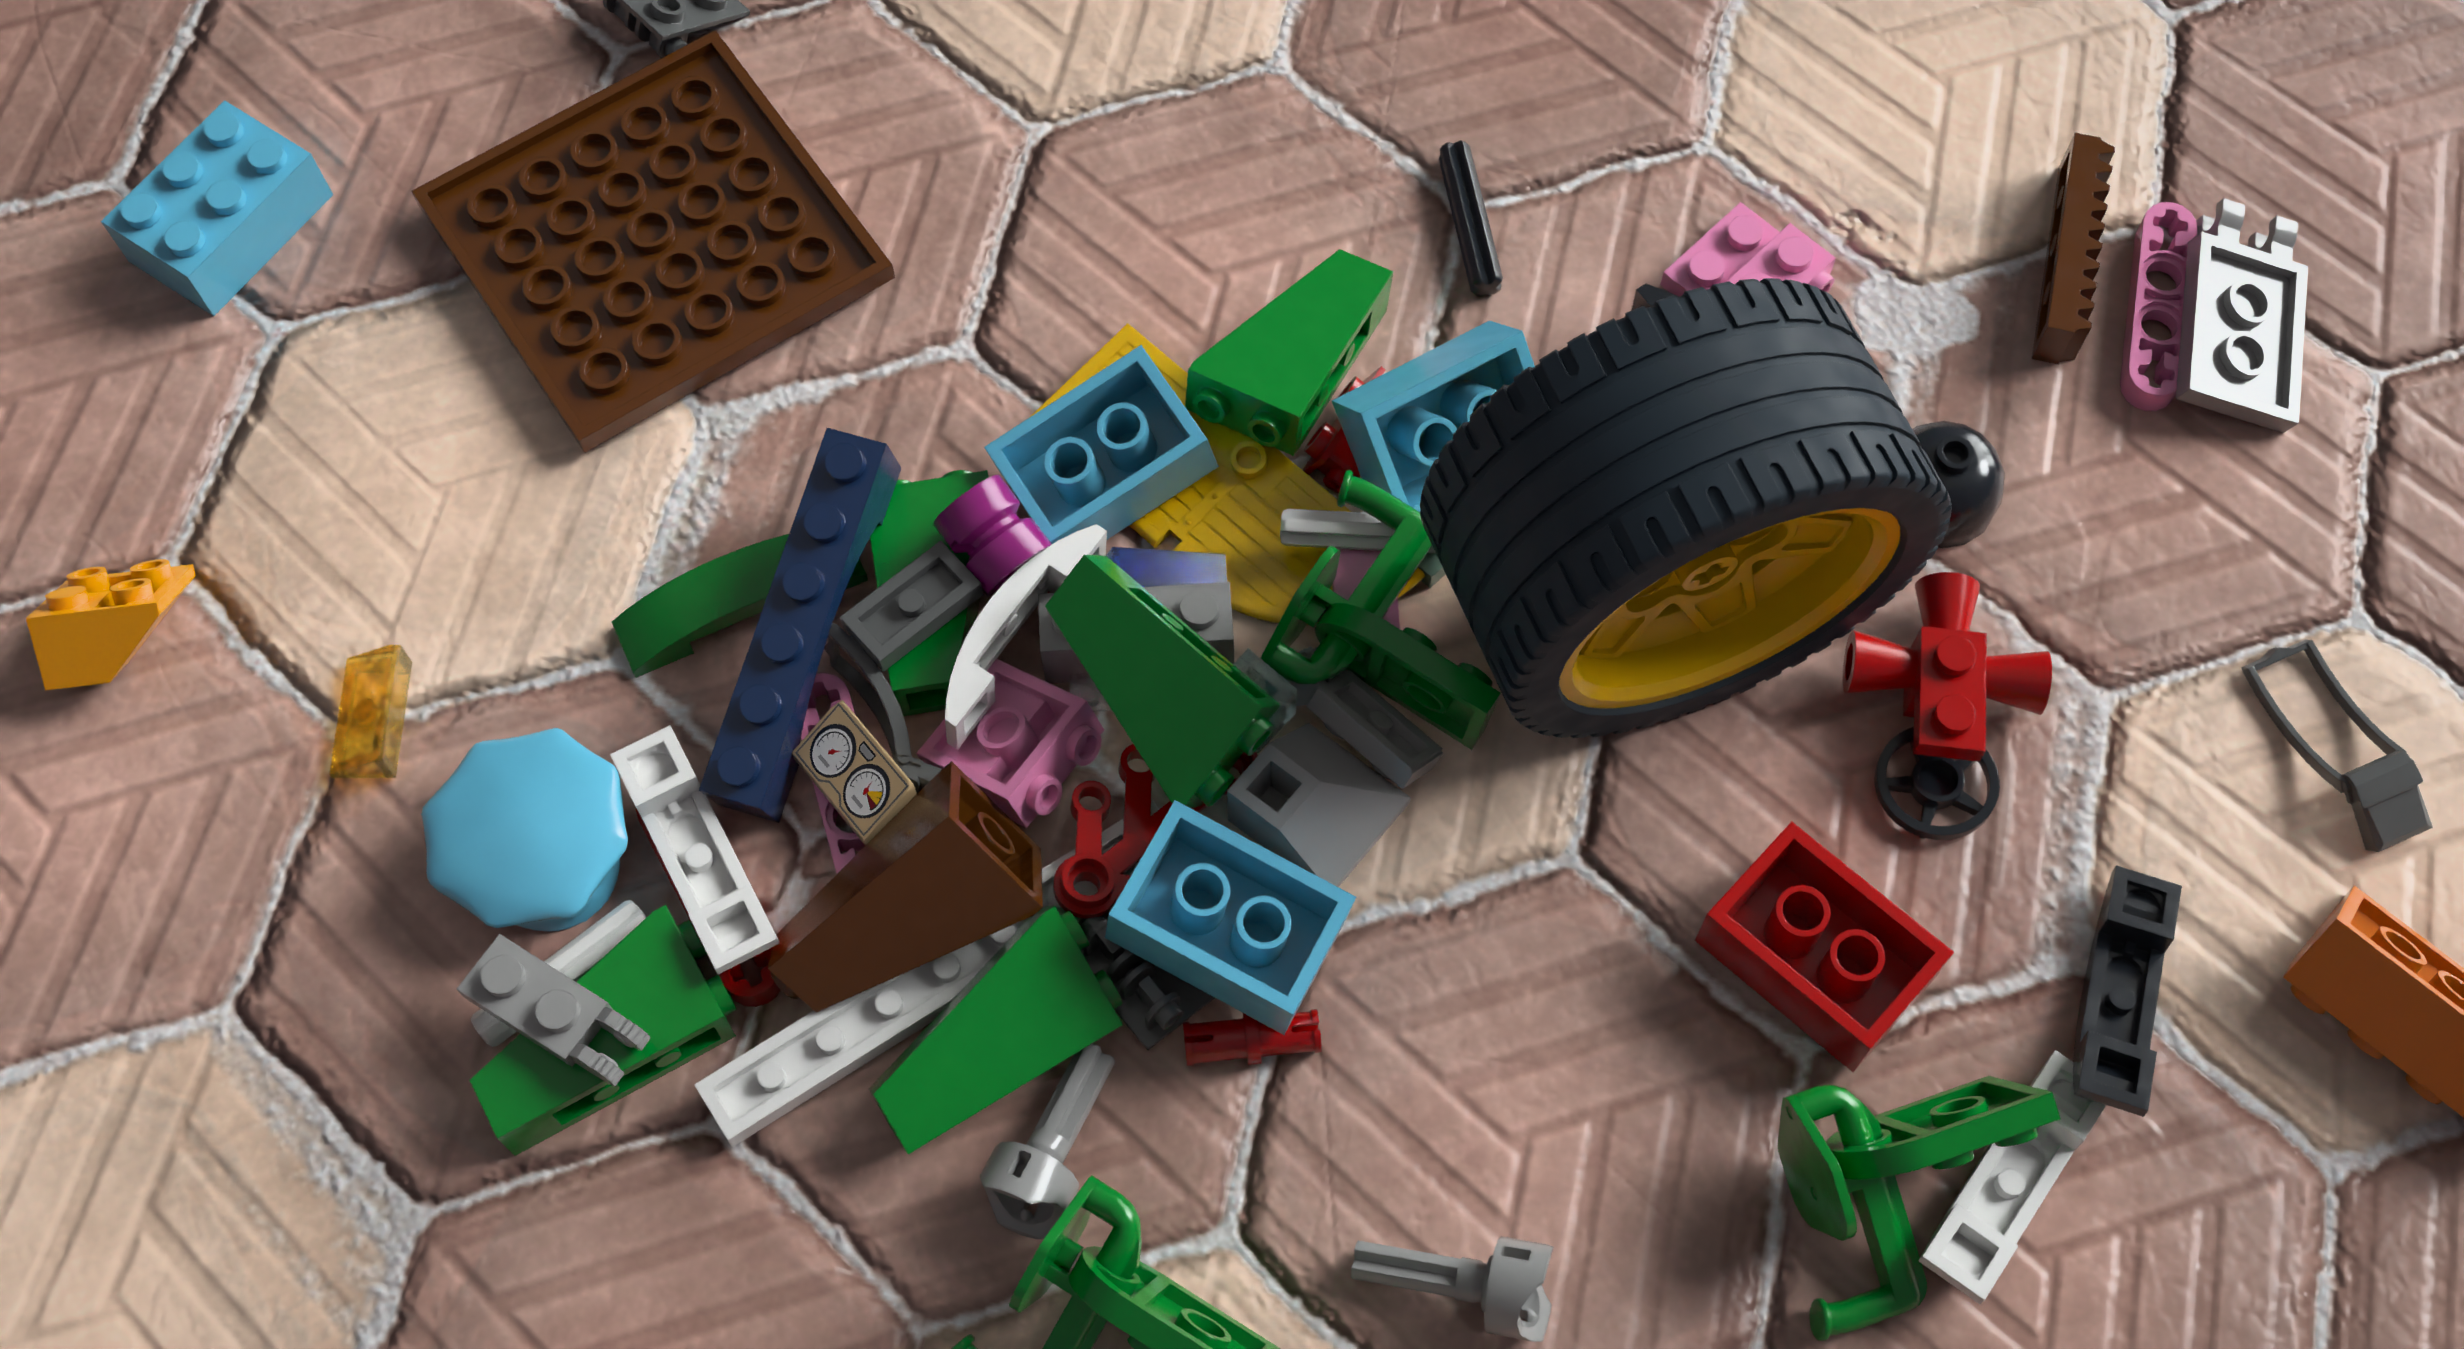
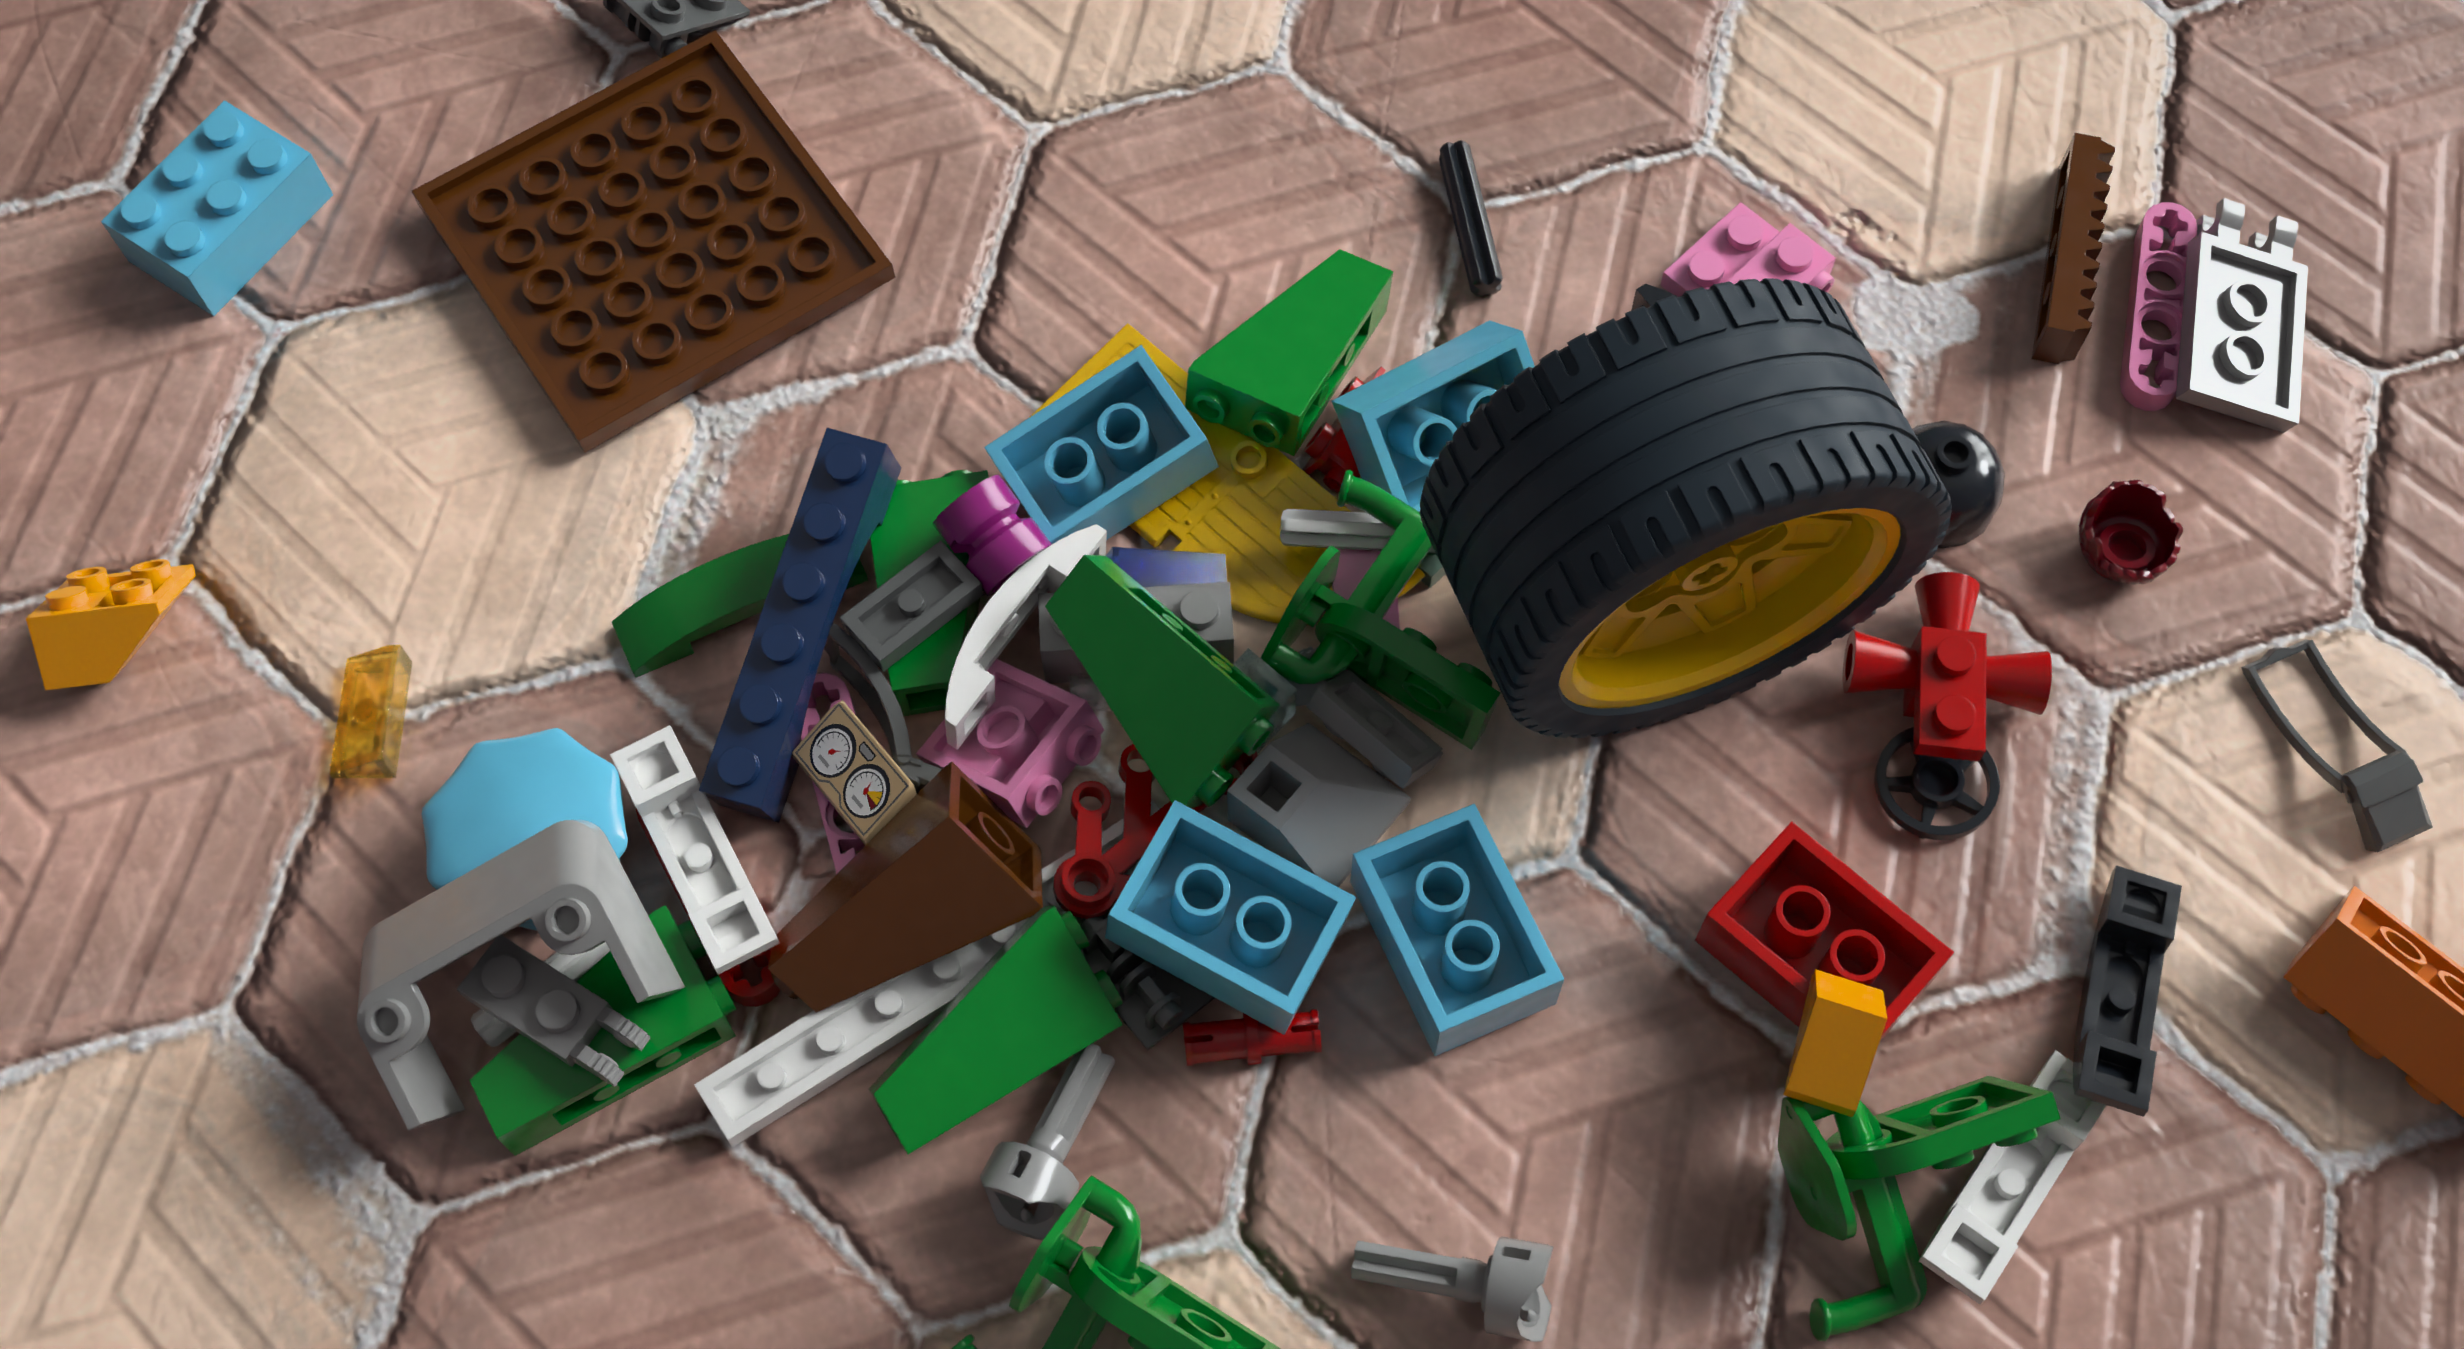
none -> light grey windscreen [357,820,685,1130]
none -> medium azure brick [1350,803,1564,1056]
none -> light orange slope [1783,969,1887,1117]
none -> dark red hair [2079,480,2183,585]

